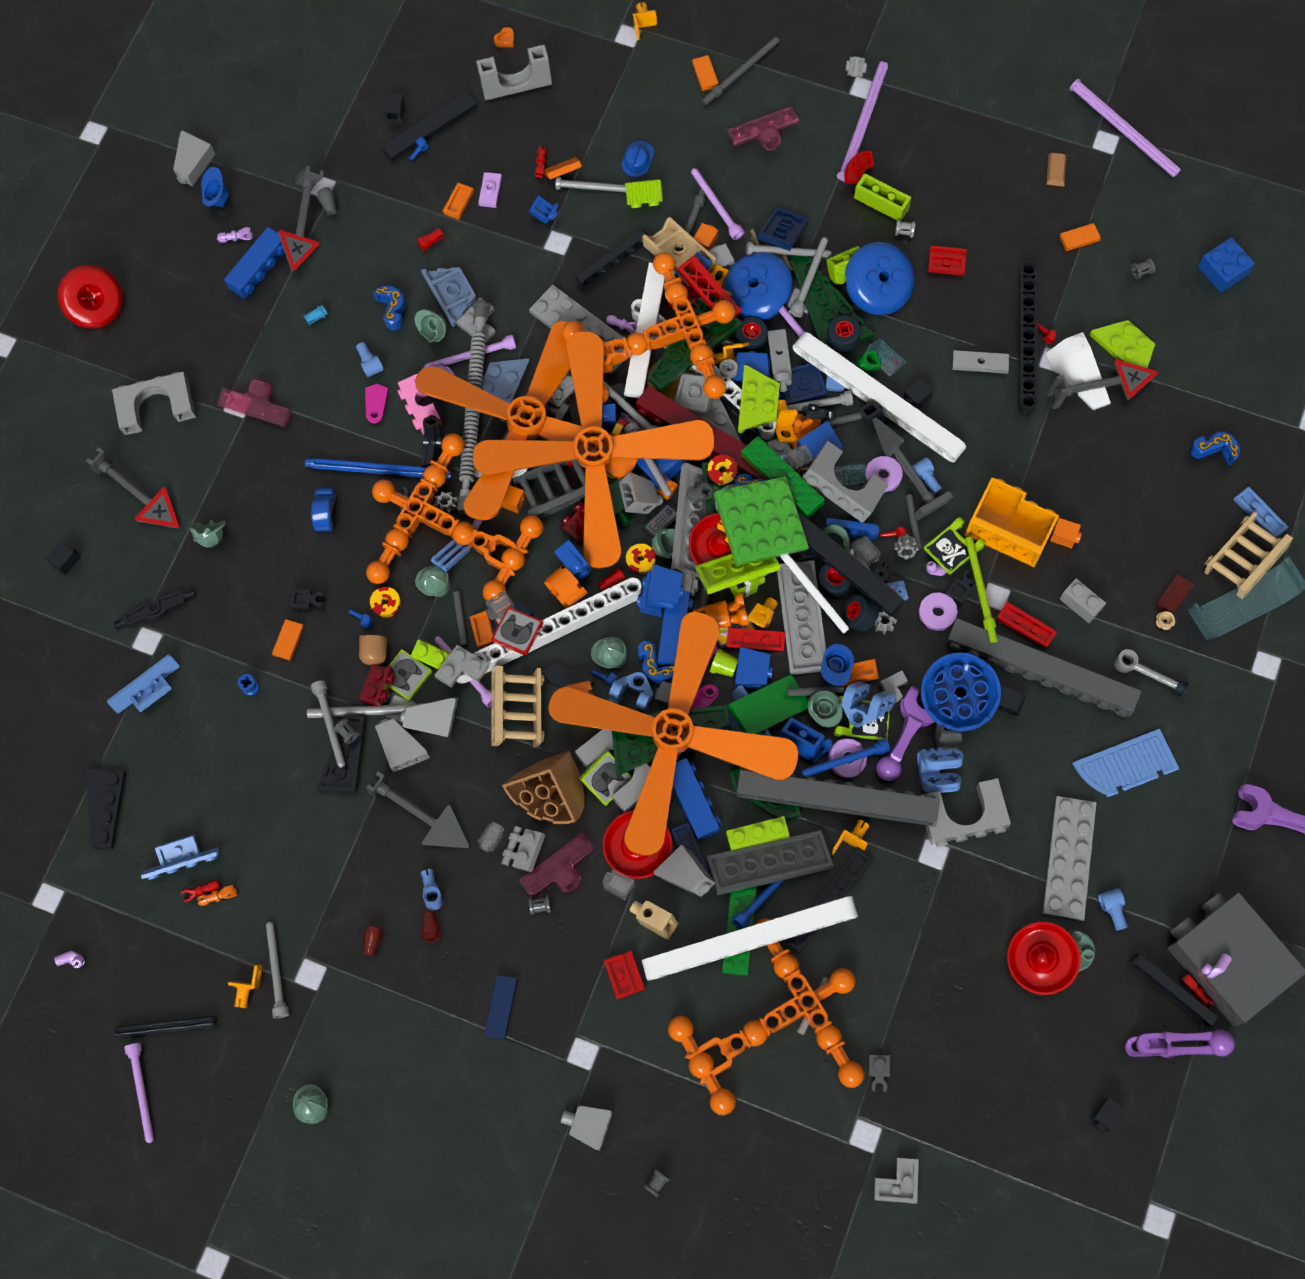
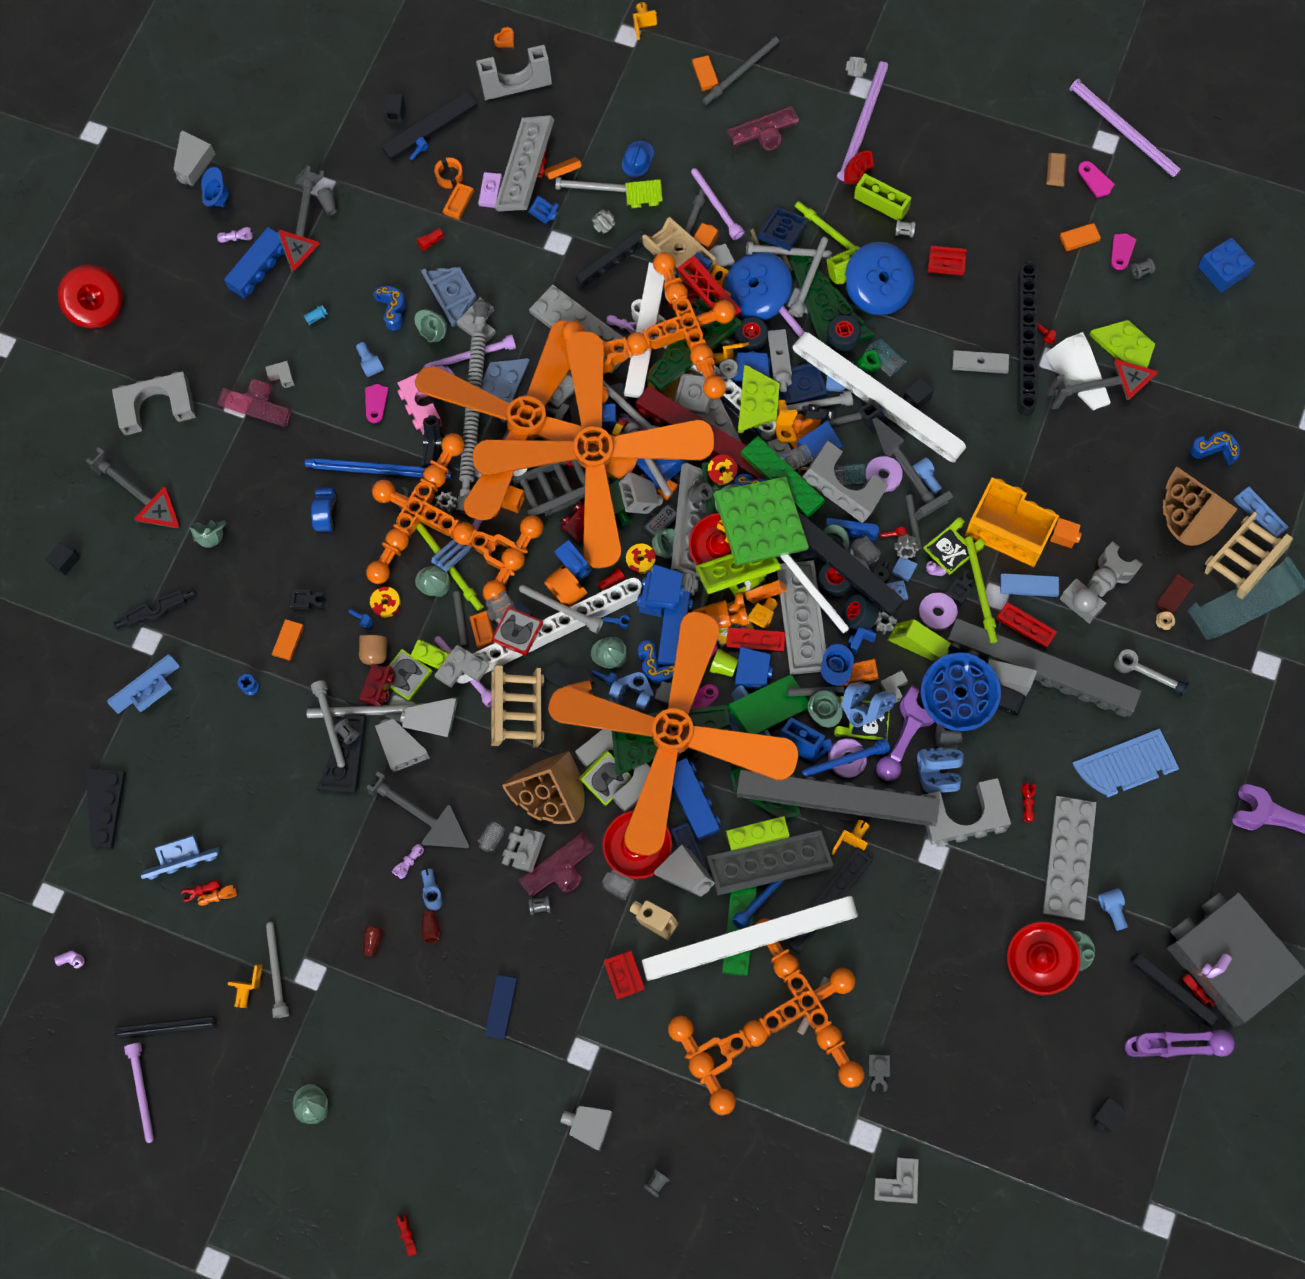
none -> light grey piece [265,361,295,388]
none -> lavender piece [392,844,424,879]
none -> red piece [396,1213,417,1257]
none -> lime bar [417,522,484,611]
none -> orange piece [434,158,464,189]
none -> light grey plate [494,116,554,211]
none -> light grey piece [519,585,603,634]
none -> light grey gear [592,209,615,233]
none -> blue hand [603,615,630,629]
none -> orange tile [744,580,787,603]
none -> lime bar [795,201,856,250]
none -> blue bracket [847,628,877,655]
none -> lime slope [888,619,951,661]
none -> medium blue tile [891,557,917,582]
none -> light grey slope [988,659,1037,697]
none -> medium blue tile [1000,574,1059,597]
none -> red piece [1021,783,1036,822]
none -> light grey piece [1073,542,1143,613]
none -> dark pink piece [1078,161,1115,198]
none -> dark pink piece [1111,233,1136,270]
none -> medium nougat brick [1163,467,1237,546]

